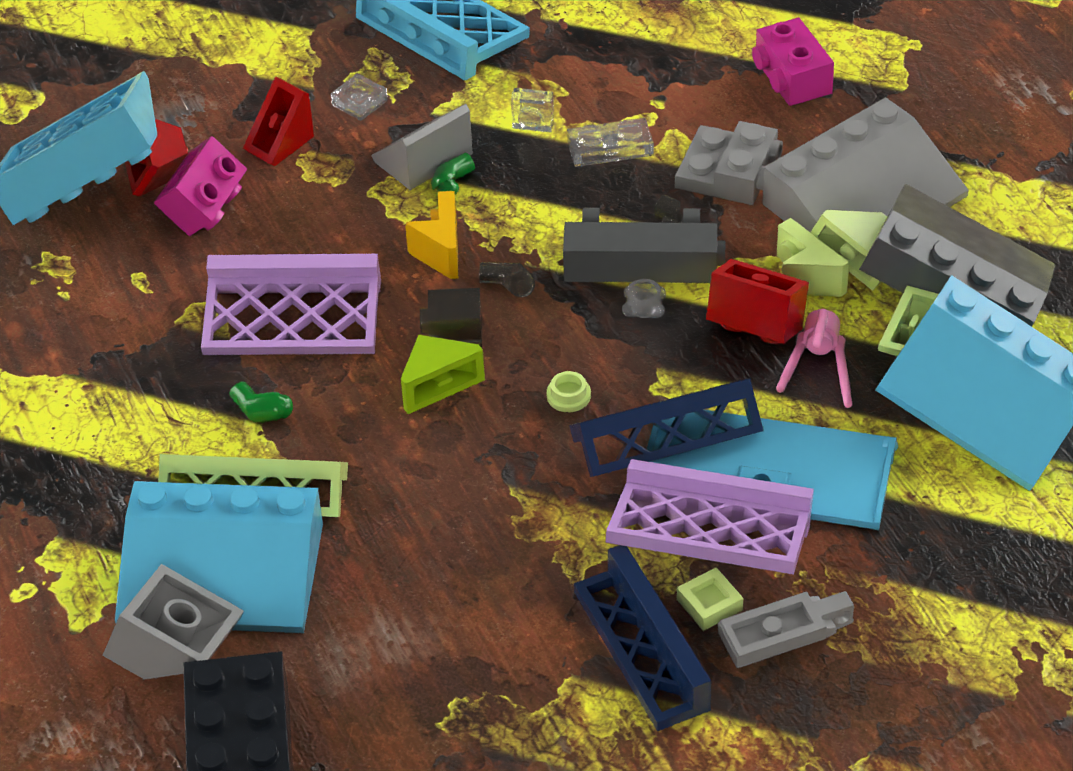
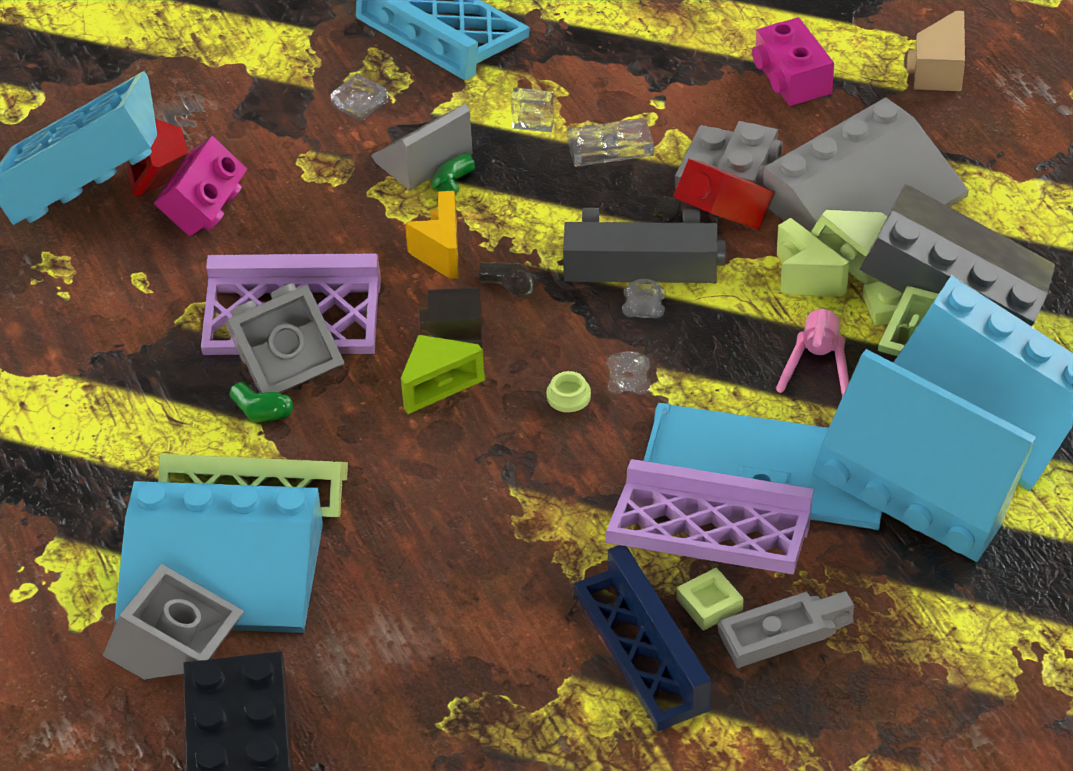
red slope [242,76,314,166] -> none
dark blue fence [569,378,764,477] -> none
red brick [706,259,809,344] -> none
none -> light grey plate [225,283,344,394]
none -> clear plate [606,351,651,395]
none -> red slope [673,158,775,230]
none -> medium azure slope [813,349,1036,562]
none -> yellowish green plate [863,282,903,326]
none -> tan slope [907,11,965,91]

